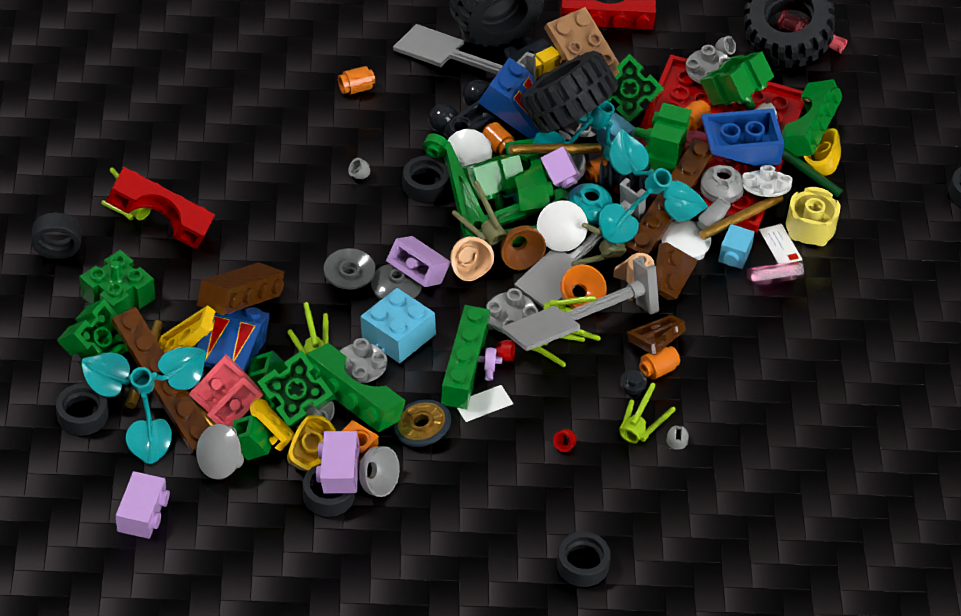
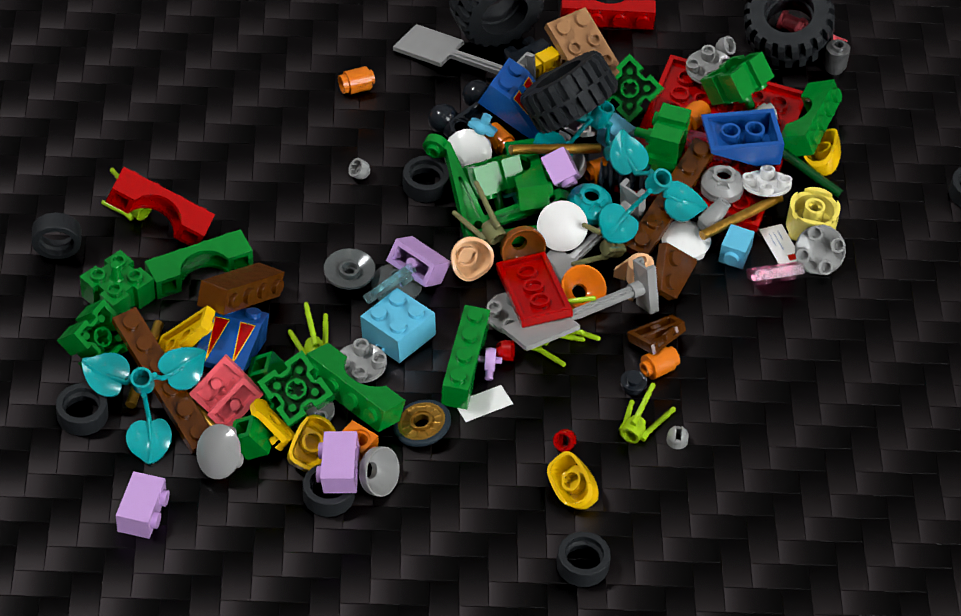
none -> green arch [145,229,253,299]
none -> clear light blue wing [363,263,417,304]
none -> medium azure plant [468,113,497,137]
none -> red tile [496,252,573,328]
none -> yellow piece [547,451,599,509]
none -> light grey dish [795,225,846,275]
none -> flat silver brick [823,39,850,75]

